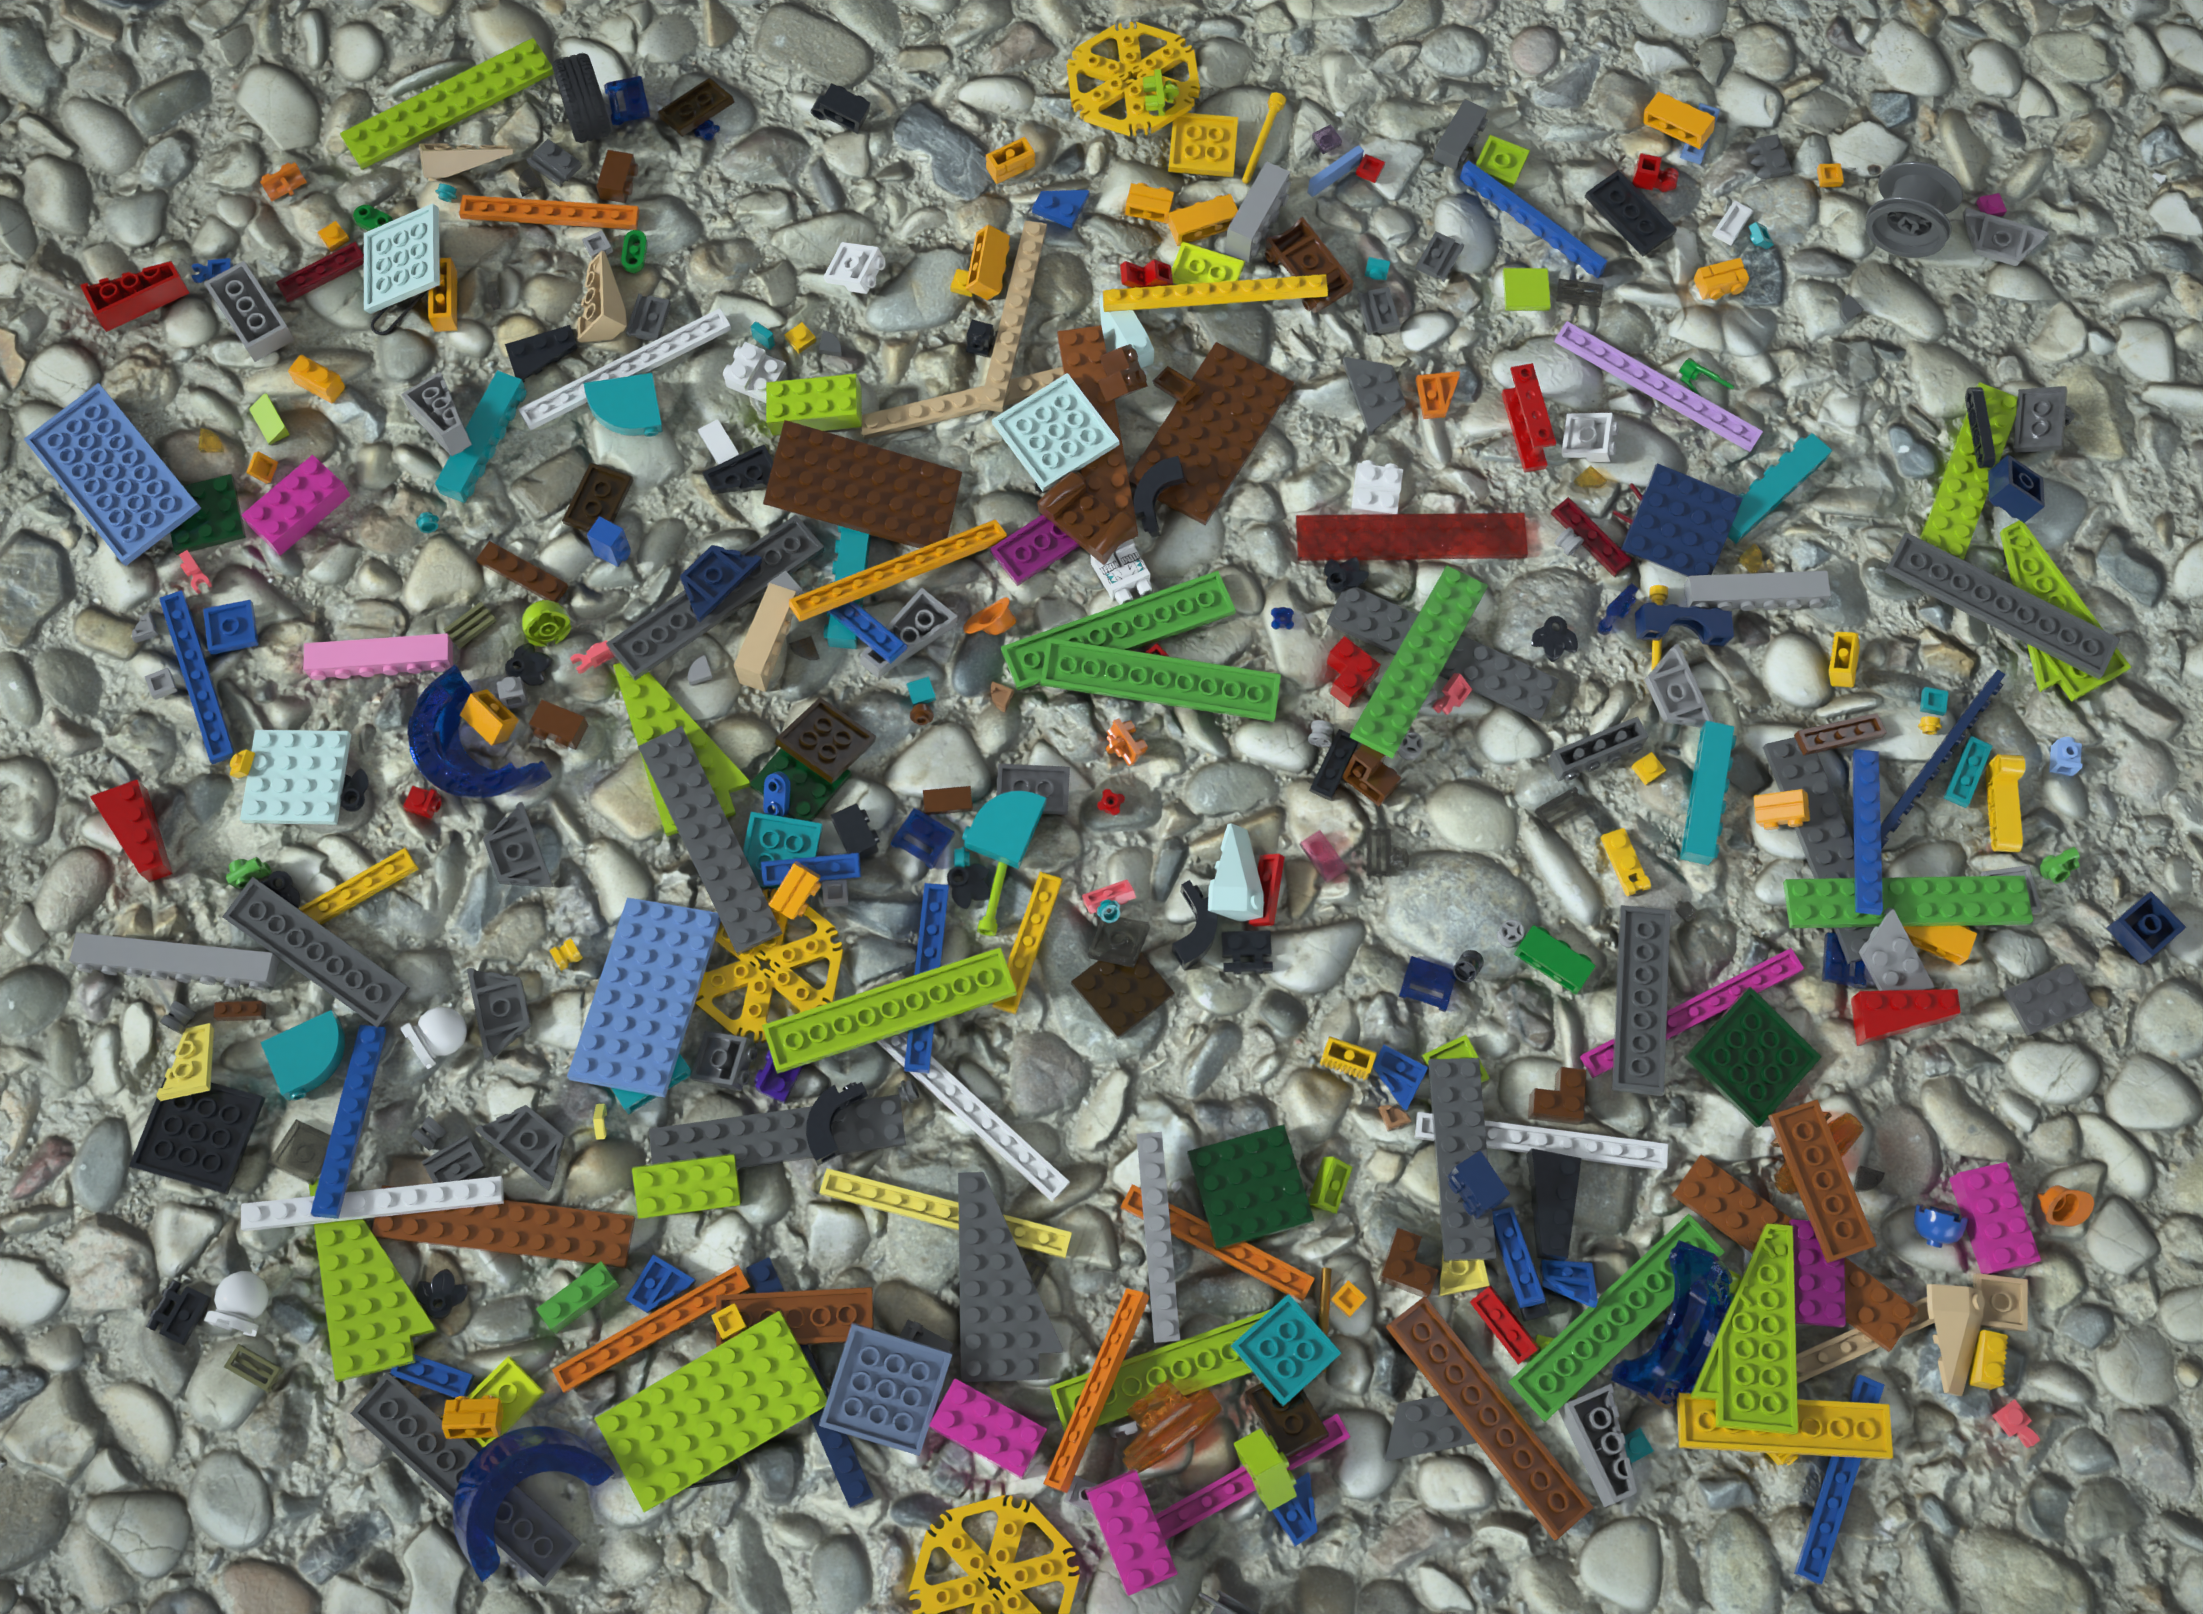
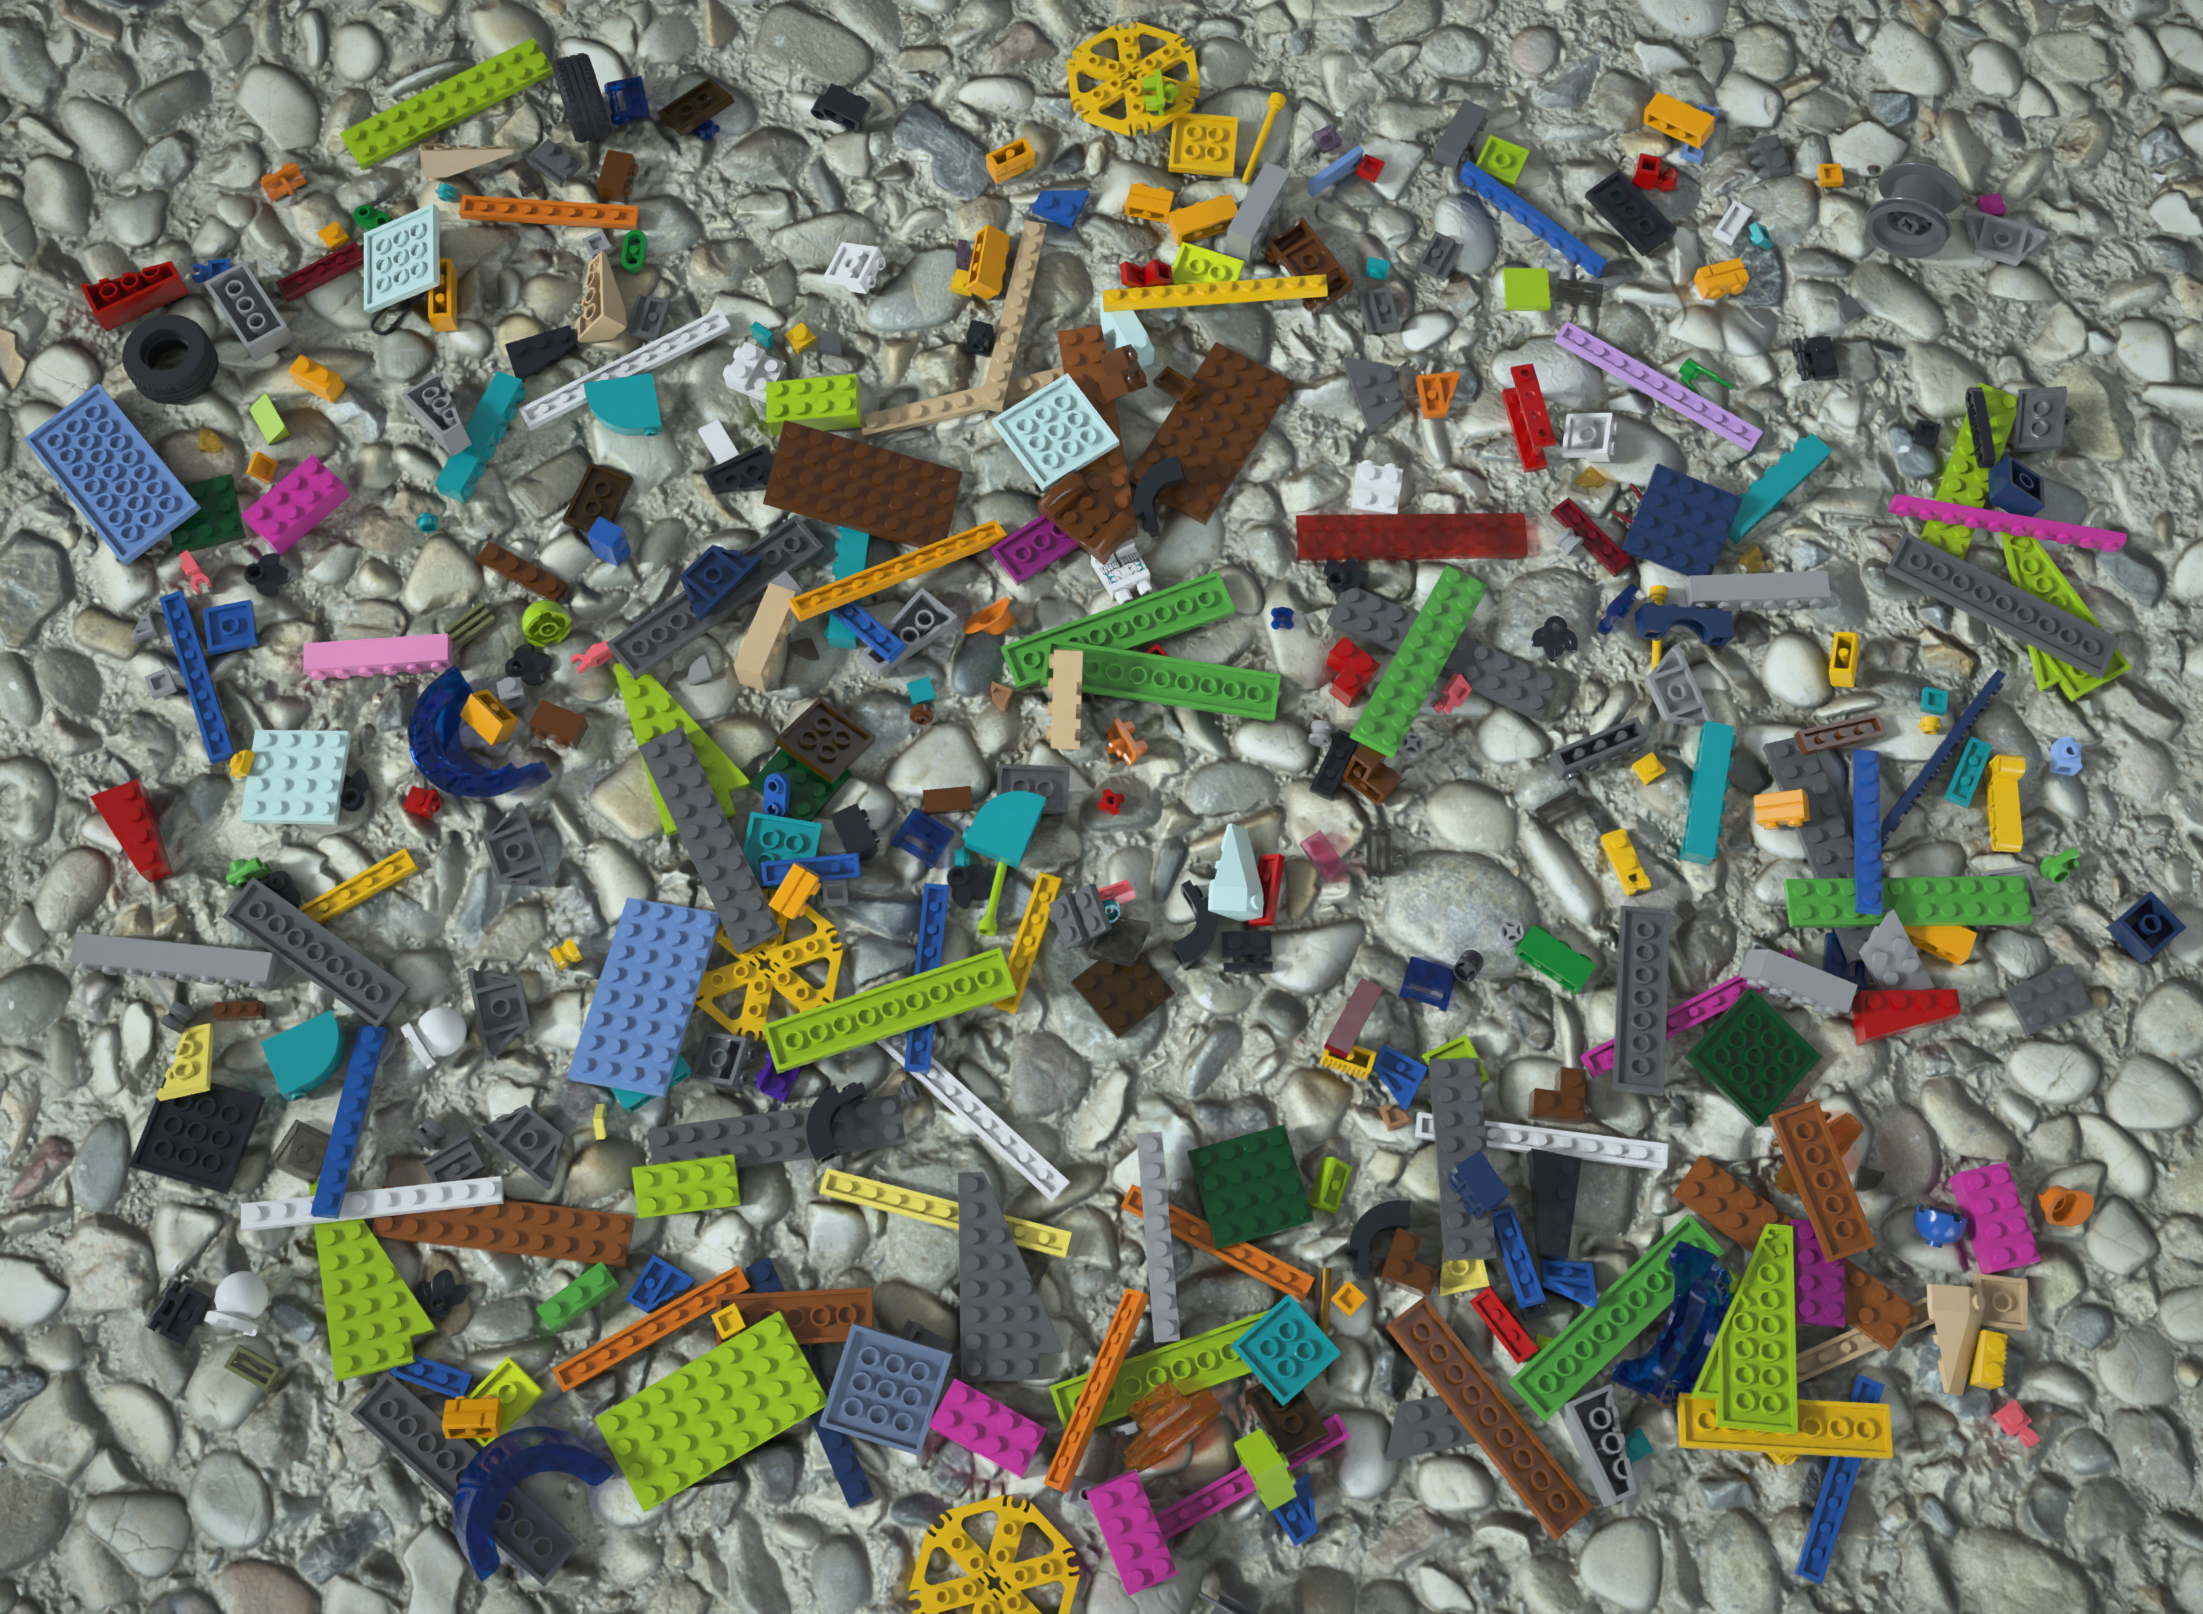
none -> black tyre [122,314,219,404]
none -> black plate [244,553,293,597]
none -> clear purple plate [956,239,972,271]
none -> tan wedge [1047,649,1083,749]
none -> dark grey plate [1049,884,1112,949]
none -> tile [1324,978,1384,1059]
none -> black arch [1346,1200,1411,1280]
none -> light grey brick [1739,949,1858,1016]
none -> black plate [1792,336,1839,381]
none -> dark pink plate [1888,494,2127,552]
none -> black plate [1912,419,1940,448]

